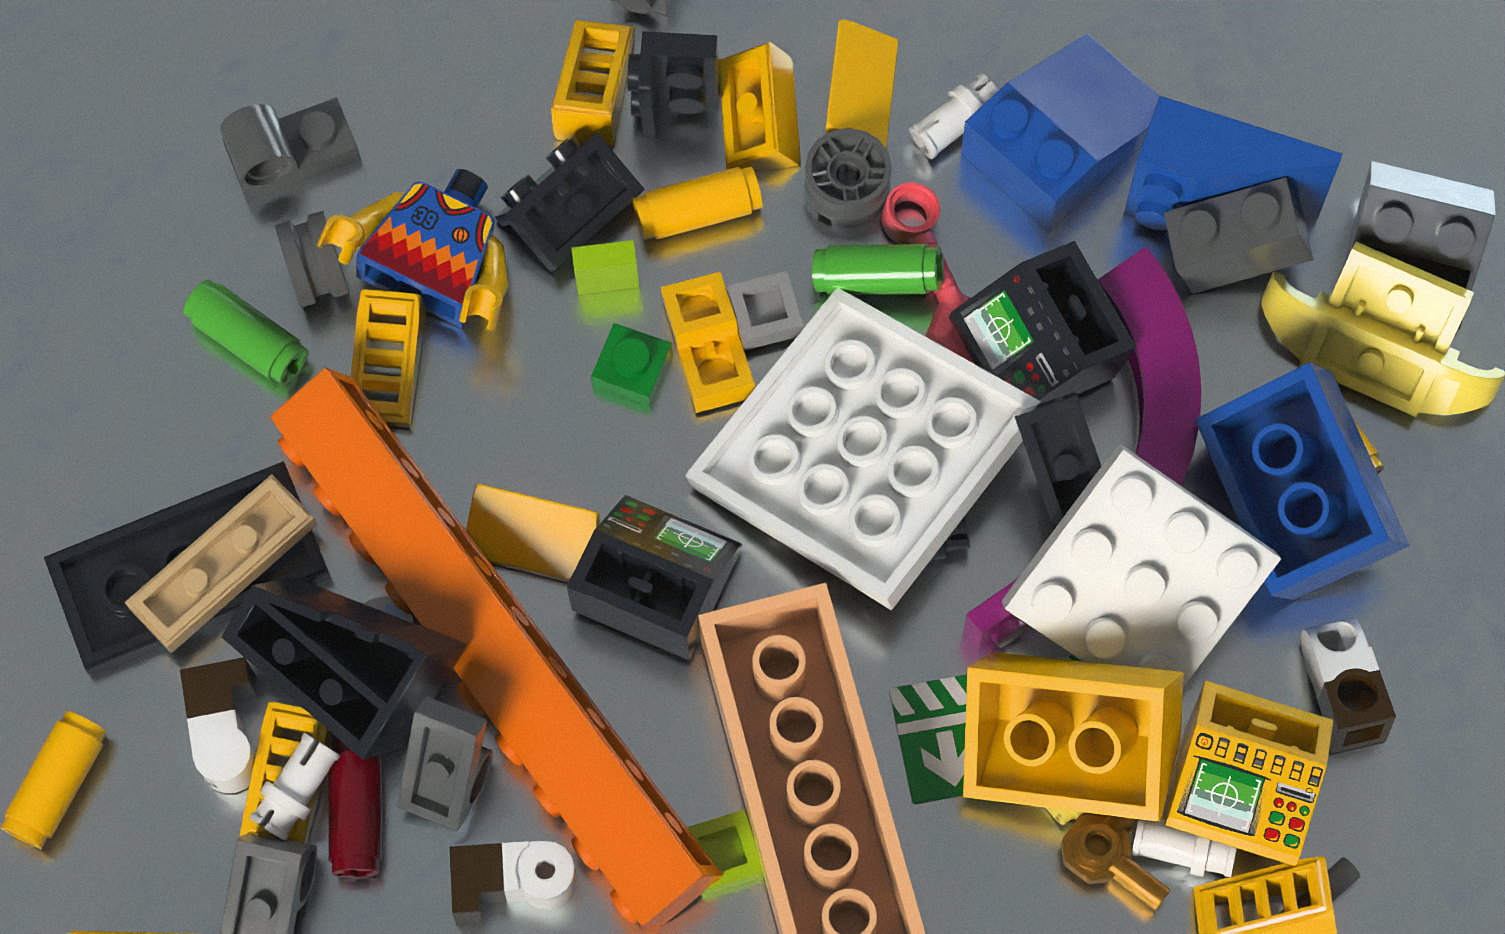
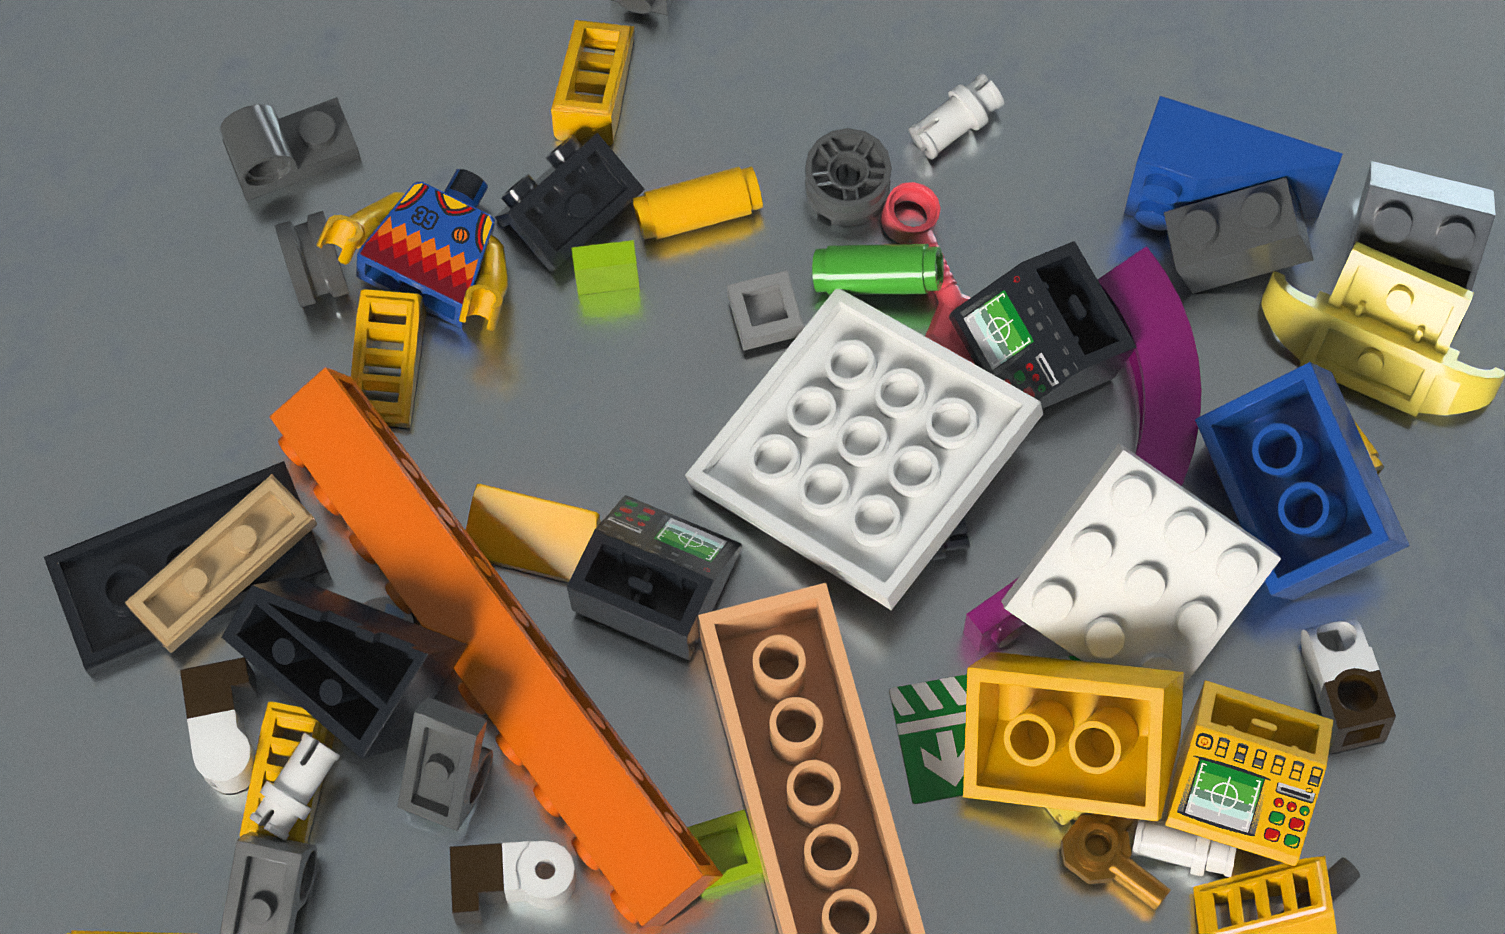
yellow piece [0,711,107,849] -> none
bright green piece [183,279,309,385] -> none
dark red piece [328,740,382,878] -> none
green plate [591,323,673,406] -> none
black bracket [627,31,720,137] -> none
yellow slope [660,272,755,413] -> none
yellow slope [719,42,801,170] -> none
yellow slope [826,19,898,148] -> none
blue slope [961,34,1160,233] -> none
black slope [1014,392,1102,529] -> none

